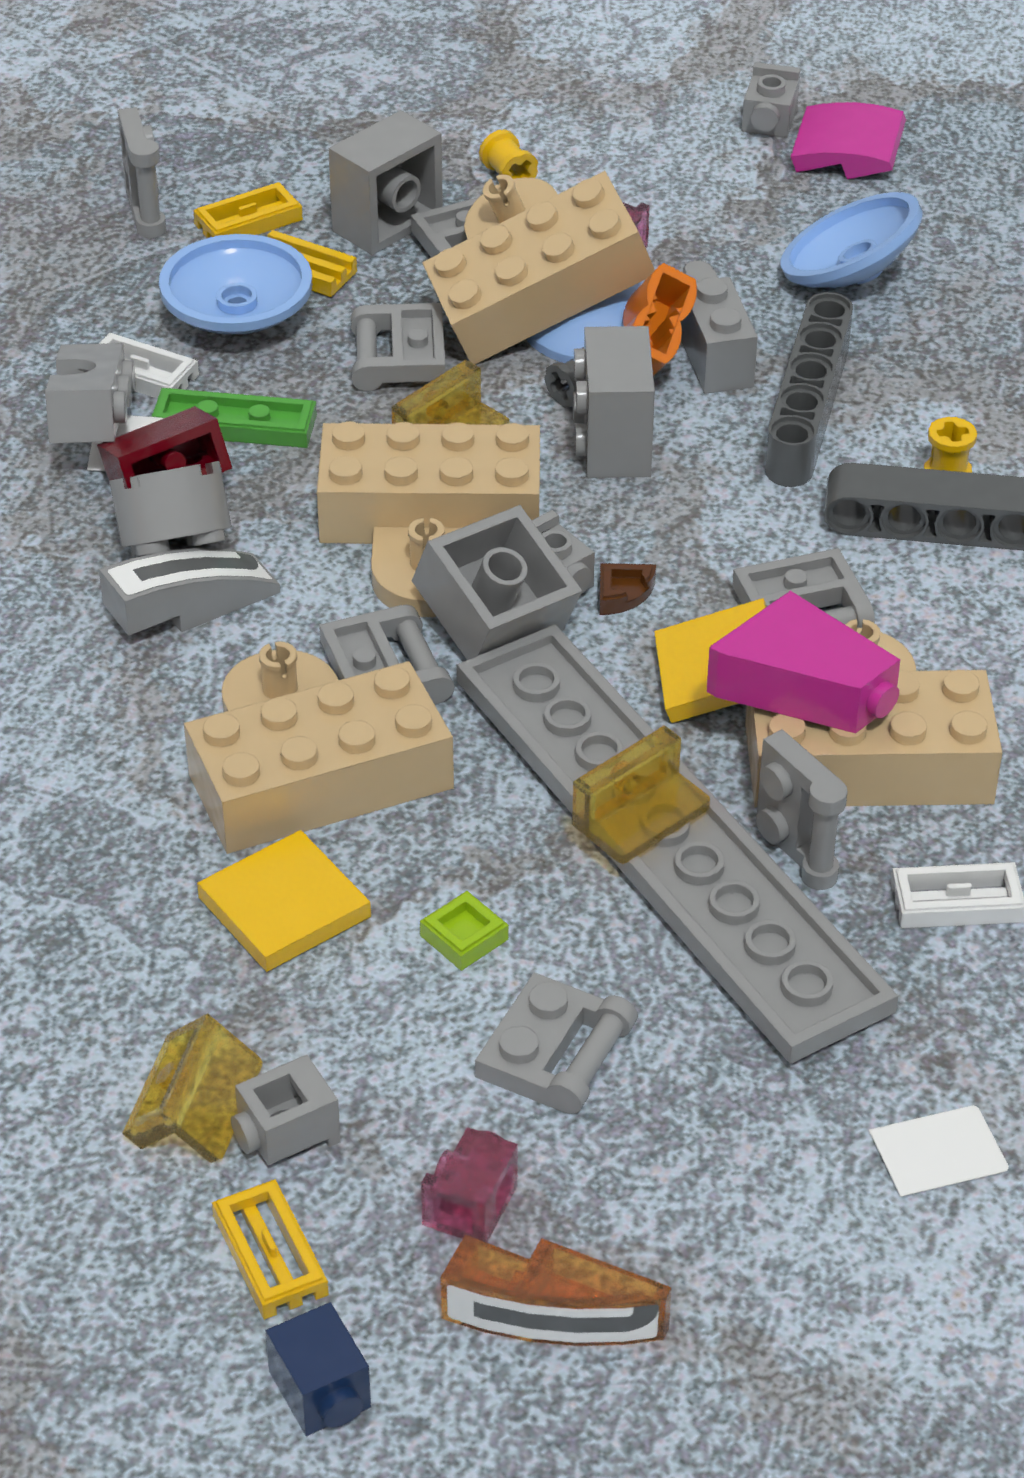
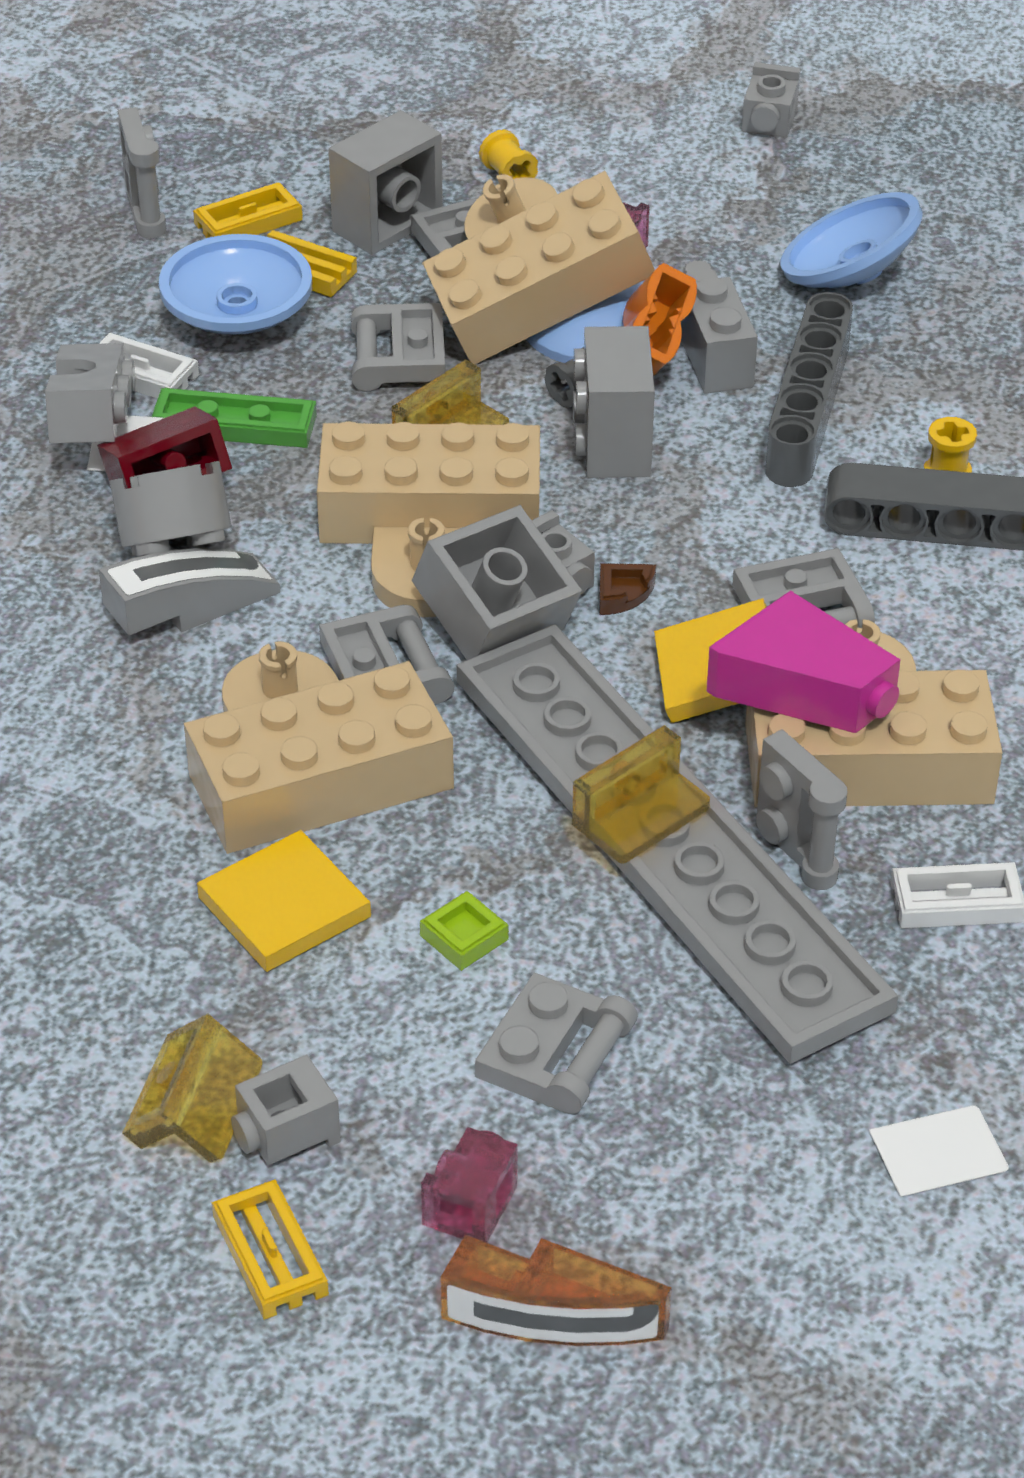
dark blue brick [265,1302,371,1437] -> none
dark pink slope [791,102,906,179] -> none

